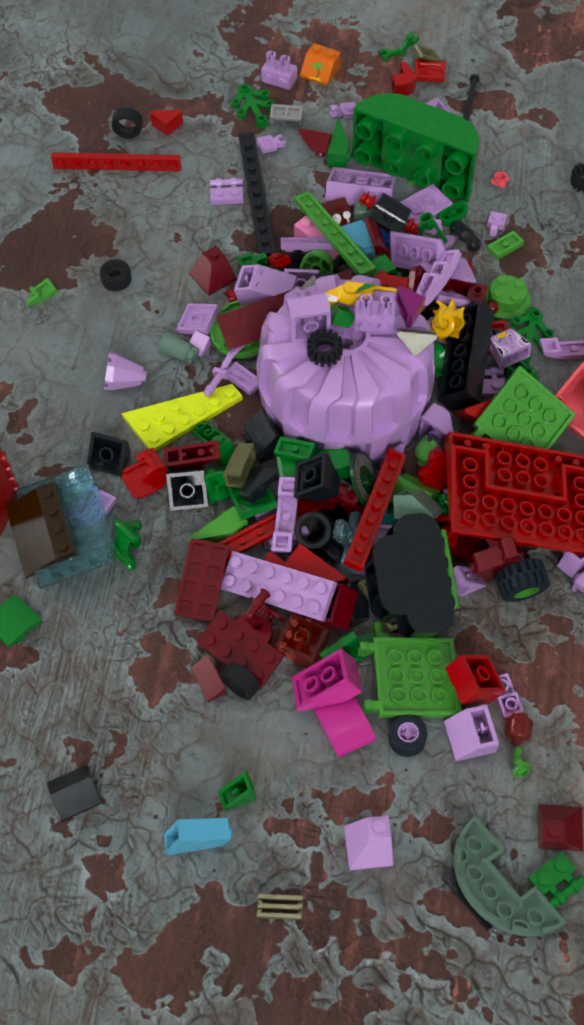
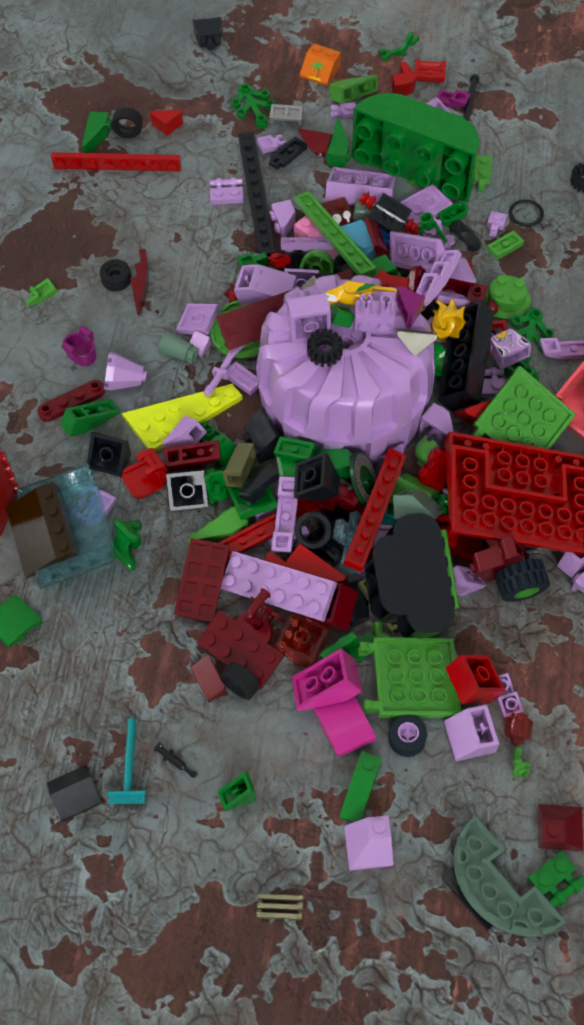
medium azure slope [164,818,232,855] -> none
dark red slope [189,246,237,296] -> none
lavender brick [261,51,297,90] -> none
olive slope [413,44,441,62] -> none
coral plate [490,171,509,188] -> none
none -> dark red plate [37,380,105,422]
none -> green slope [60,399,120,437]
none -> magenta piece [61,325,96,366]
none -> green slope [82,112,112,153]
none -> teal piece [108,718,147,804]
none -> dark red slope [130,249,149,315]
none -> black piece [153,742,198,778]
none -> lavender slope [161,416,207,448]
none -> black torso [193,17,222,51]
none -> black hinge [269,136,307,170]
none -> lavender slope [269,199,295,237]
none -> bright green slope [330,75,378,104]
none -> green slope [339,751,382,823]
none -> magenta slope [437,89,471,108]
none -> bright green hinge [474,155,493,193]
none -> black tyre [509,199,544,227]

